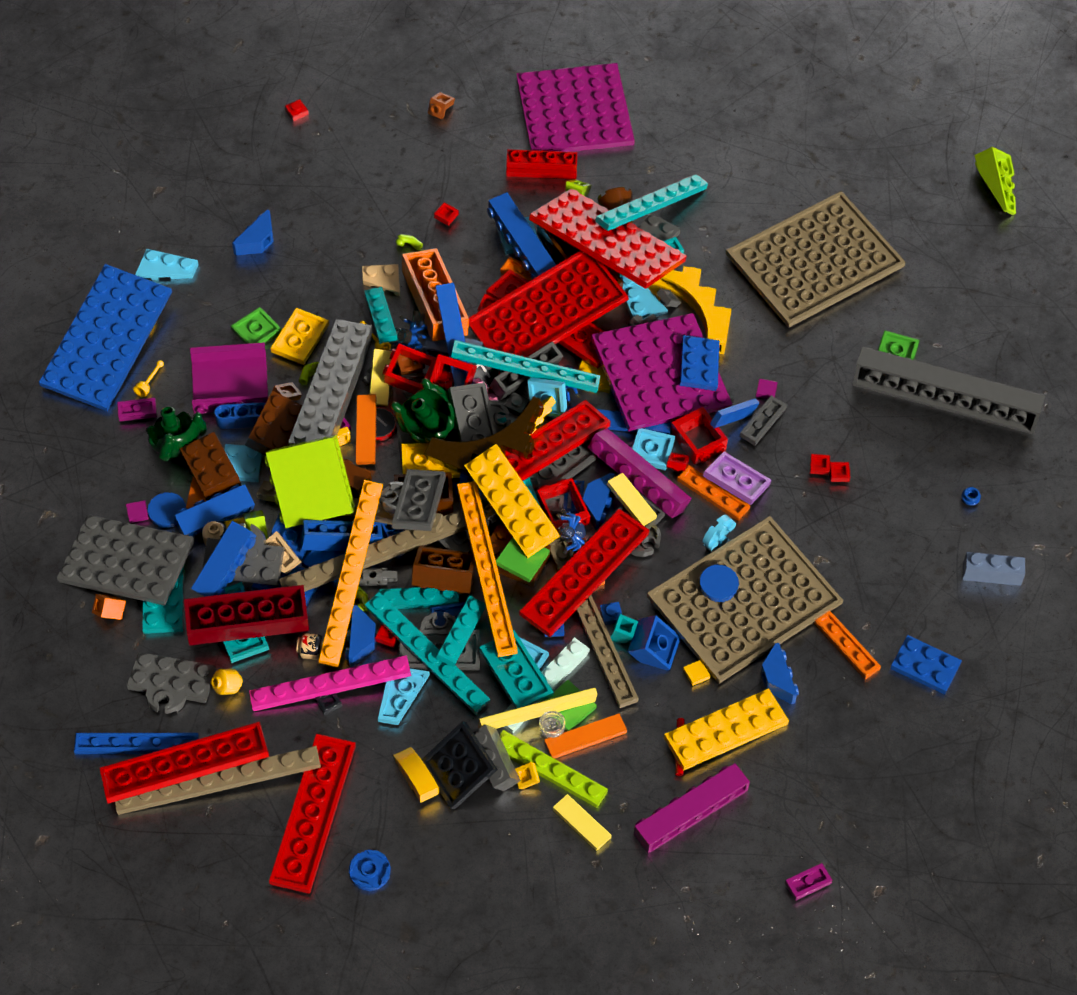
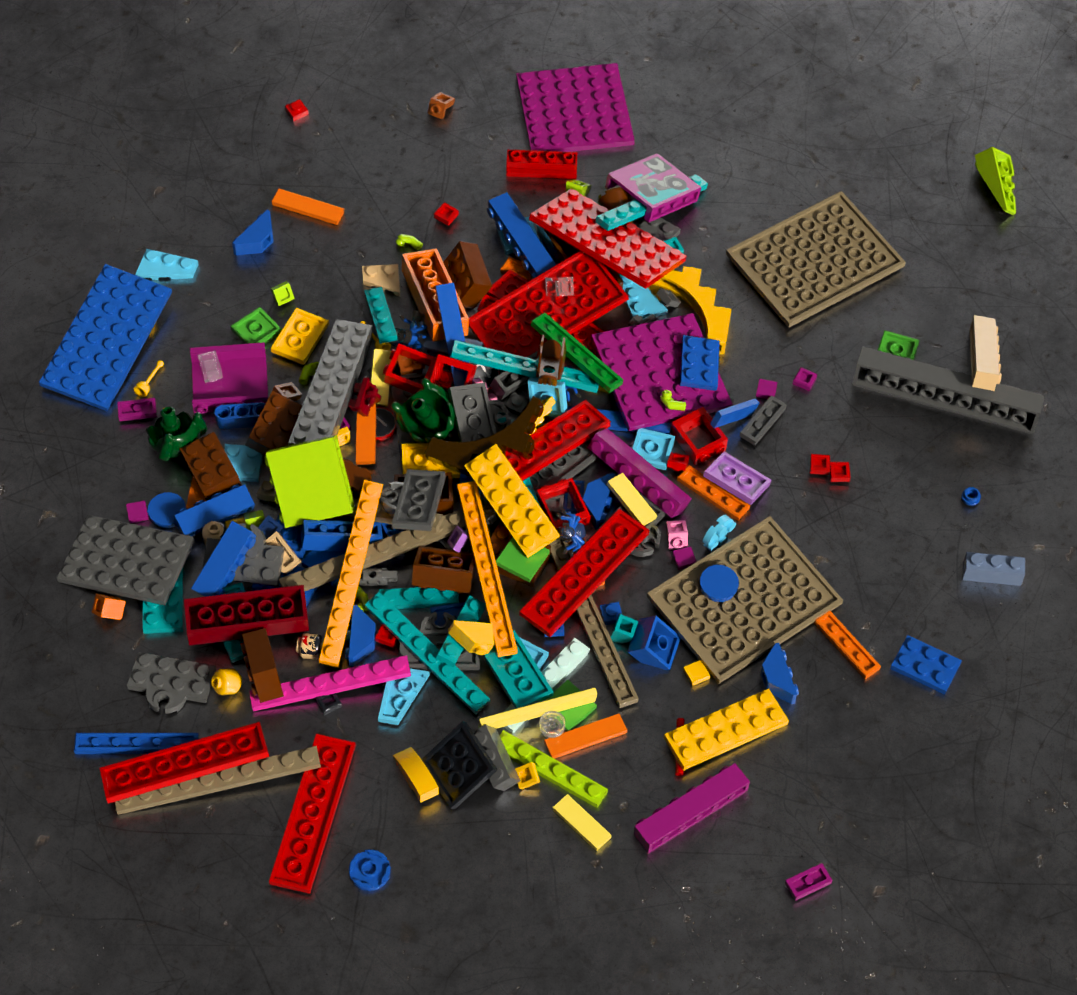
none -> clear brick [197,350,223,383]
none -> reddish brown brick [240,628,284,703]
none -> dark blue plate [258,515,283,540]
none -> tile [270,281,295,306]
none -> orange tile [272,188,344,225]
none -> dark red hips [349,378,381,416]
none -> reddish brown brick [443,241,492,309]
none -> medium lavender plate [447,526,469,552]
none -> yellow slope [448,620,494,655]
none -> green plate [531,312,623,393]
none -> reddish brown piece [535,334,566,386]
none -> clear panel [545,277,574,296]
none -> panel [605,153,701,222]
none -> lime arm [660,390,686,411]
none -> bright pink bracket [666,520,688,550]
none -> magenta tile [672,546,697,570]
none -> magenta tile [793,367,817,391]
none -> tan brick [969,315,1002,391]

